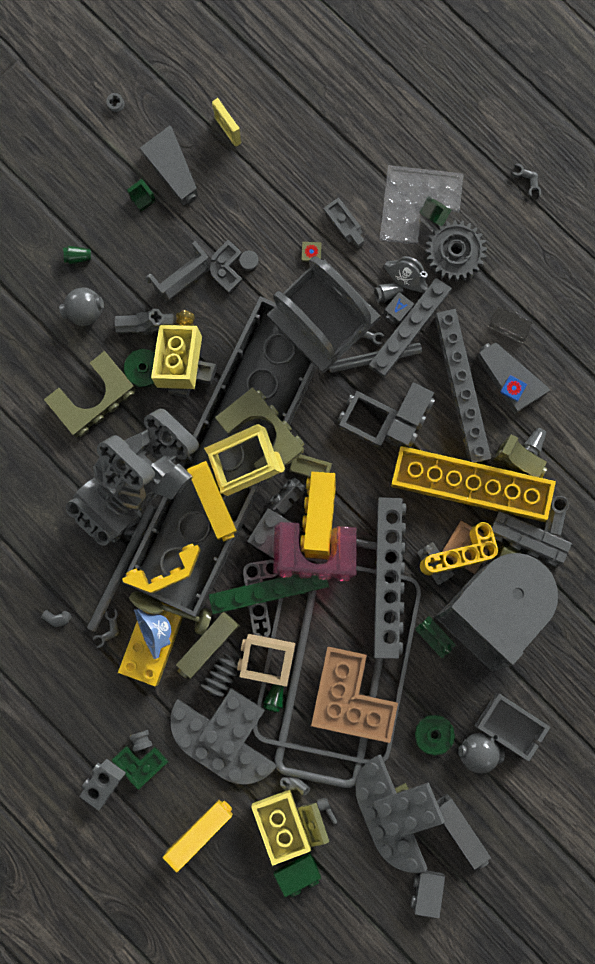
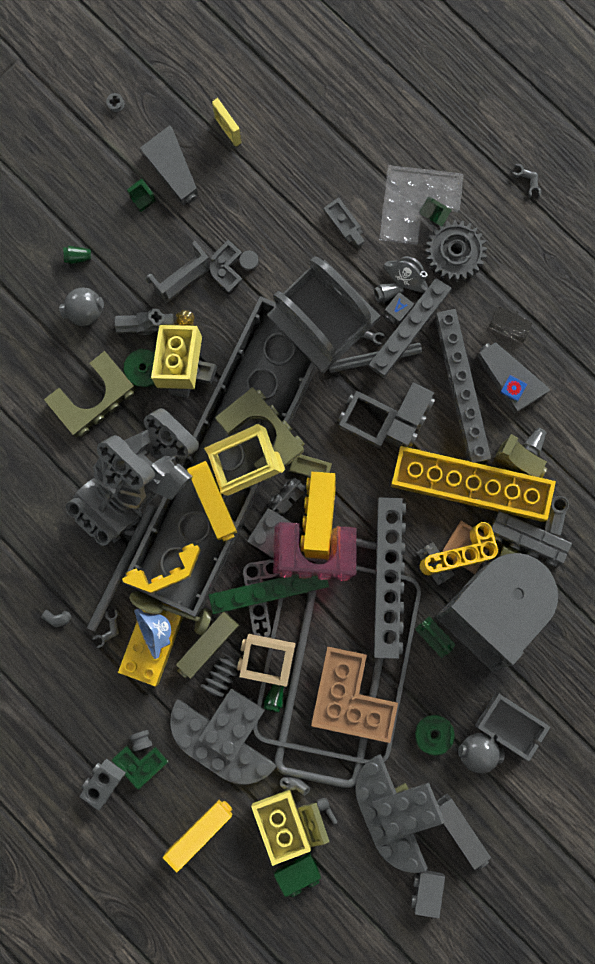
olive tile [302,242,321,262] -> none

